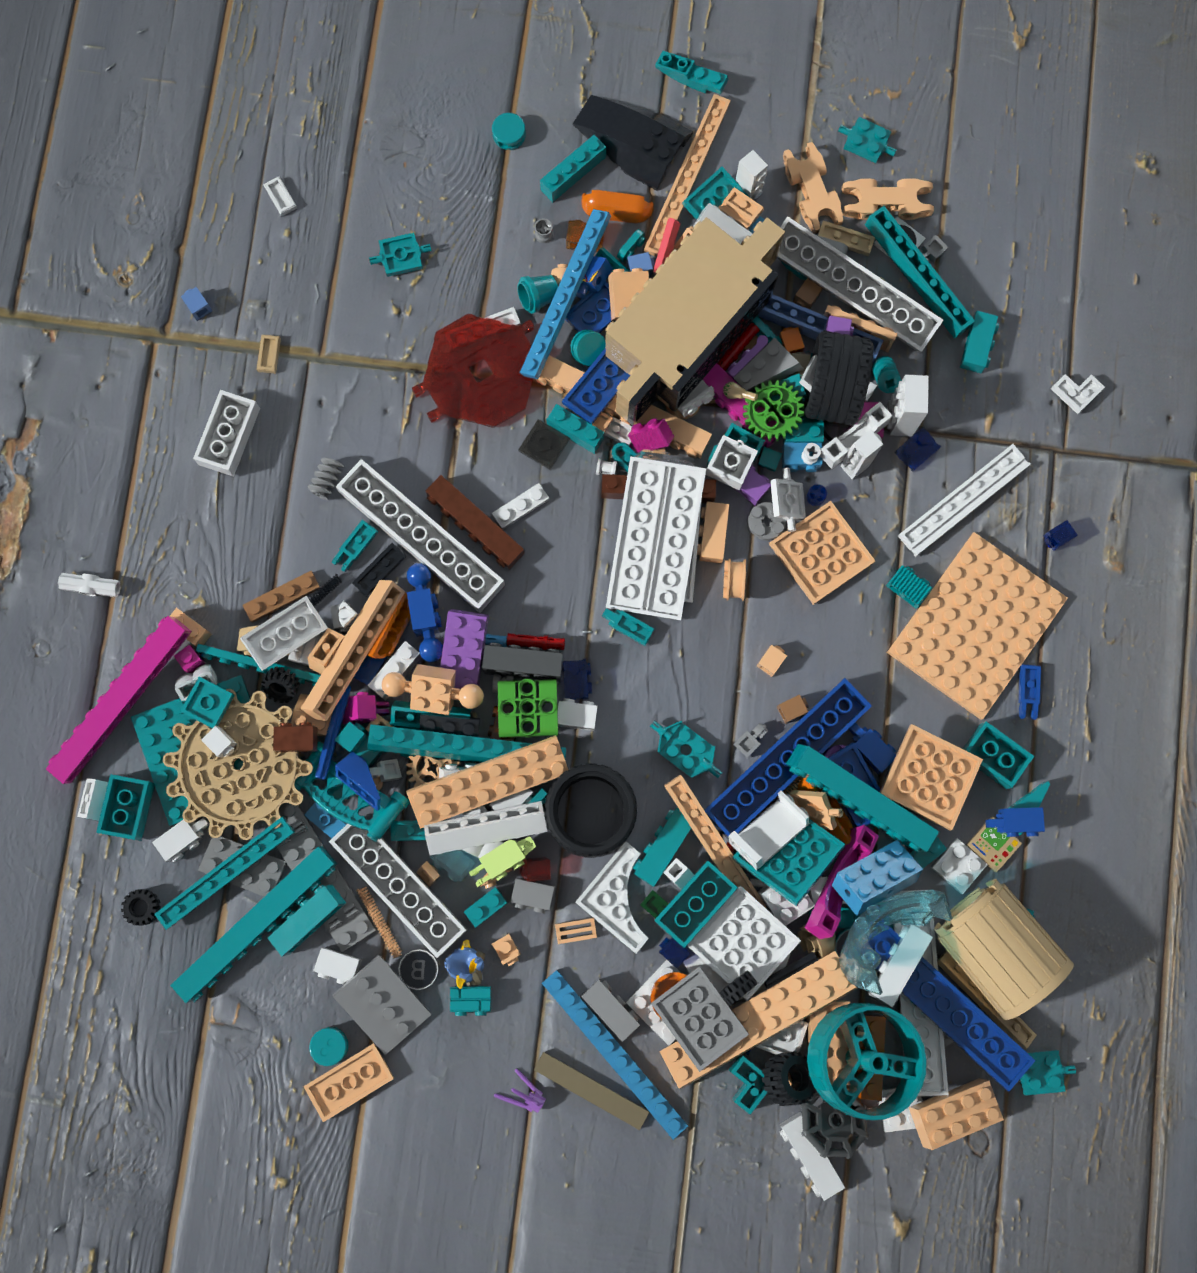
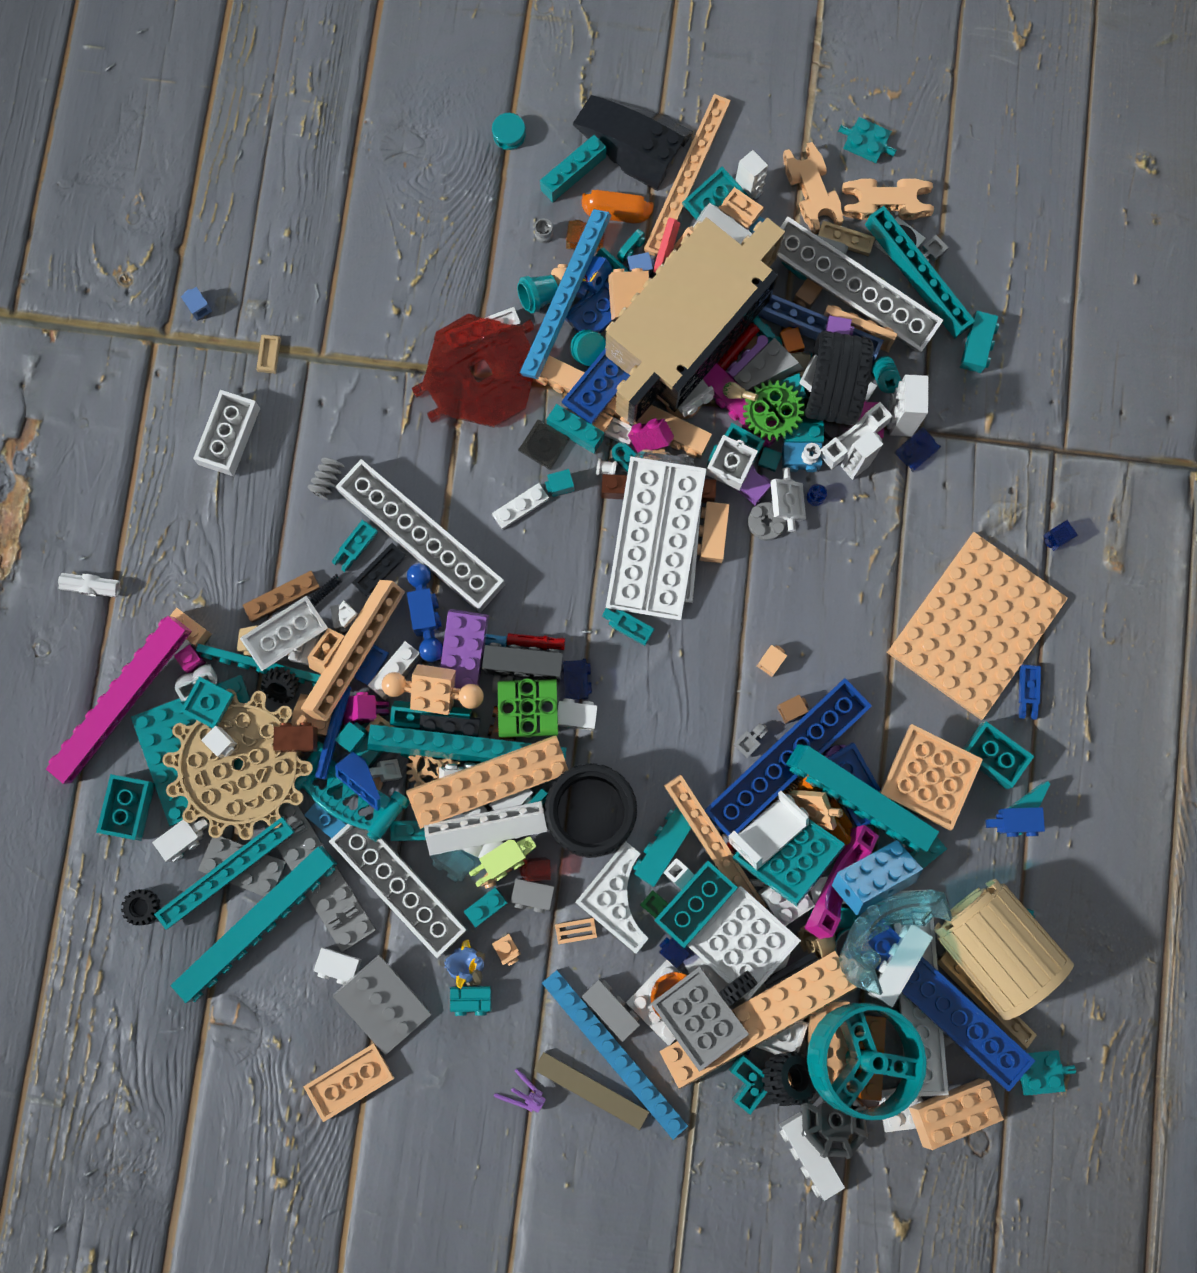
white panel [77,778,108,821] -> none
white tile [263,176,297,217] -> none
teal brick [268,884,346,957] -> none
teal head [309,1027,349,1066] -> none
light nougat piece [356,887,402,958] -> none
orange brick [367,592,411,659] -> none
teal plate [369,233,432,277] -> none
black tile [398,949,439,990] -> none
light nougat plate [416,861,440,887] -> none
copper brick [425,475,525,570] -> none
teal plate [650,720,723,778] -> none
teal slope [655,51,729,94] -> none
light nougat wheel [723,558,746,601] -> none
light nougat plate [769,501,875,605] -> none
blue hinge [848,723,896,774] -> none
teal brick [886,565,933,609] -> none
white plate [898,444,1030,557] -> none
white plate [931,838,988,894] -> none
tan tile [966,817,1022,872] -> none
white plate [1051,374,1105,414] -> none
none -> teal brick [545,469,574,497]

